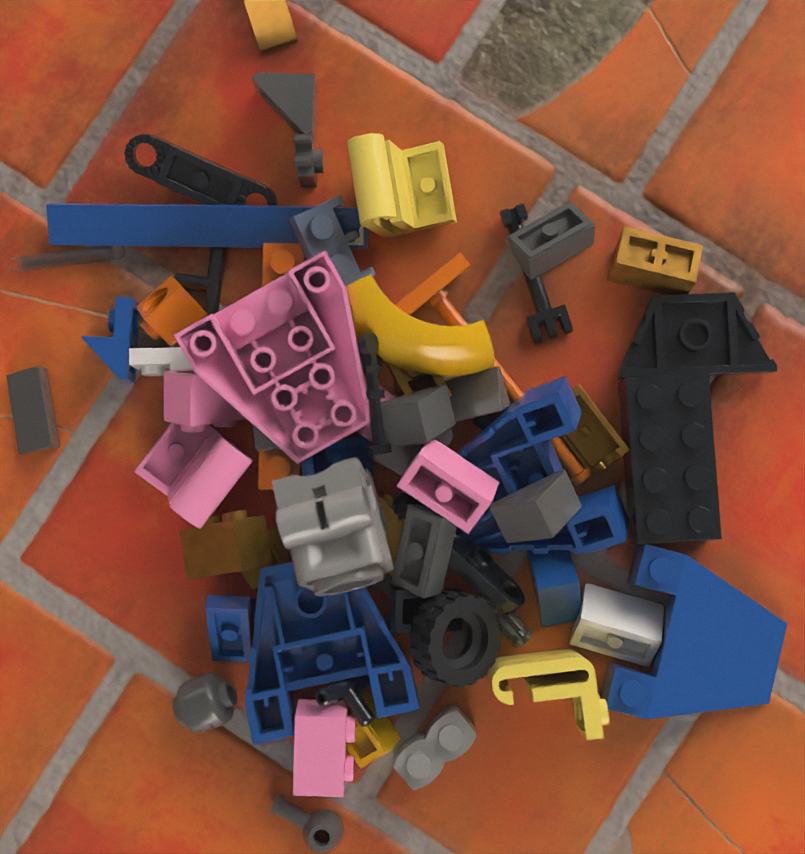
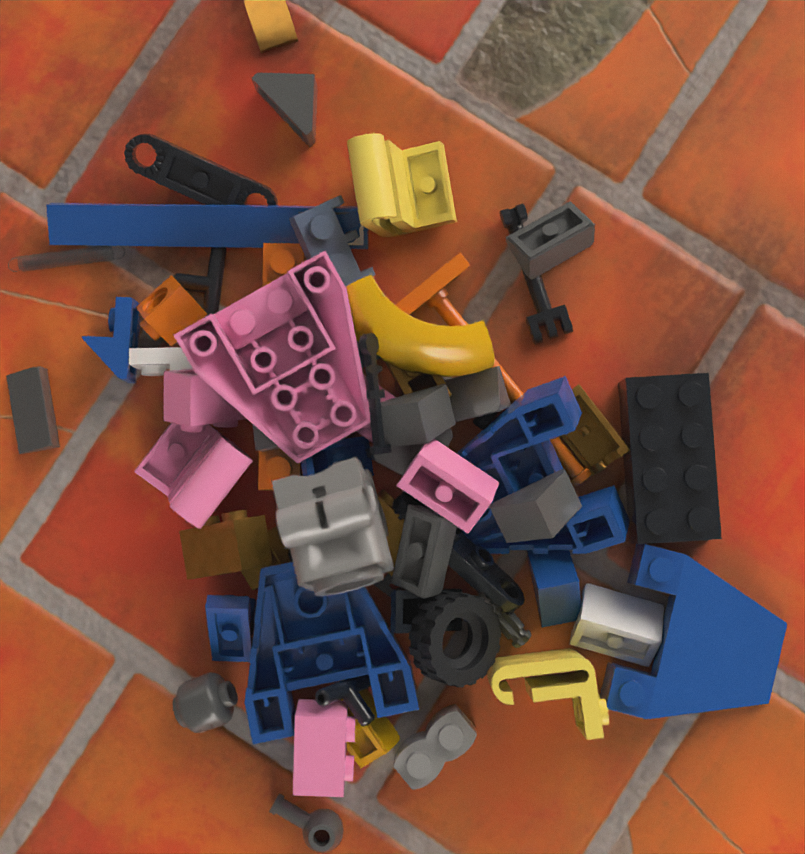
dark grey plate [294,134,324,187] -> none
pearl gold hinge [607,226,703,295] -> none
black wing [617,292,777,379] -> none

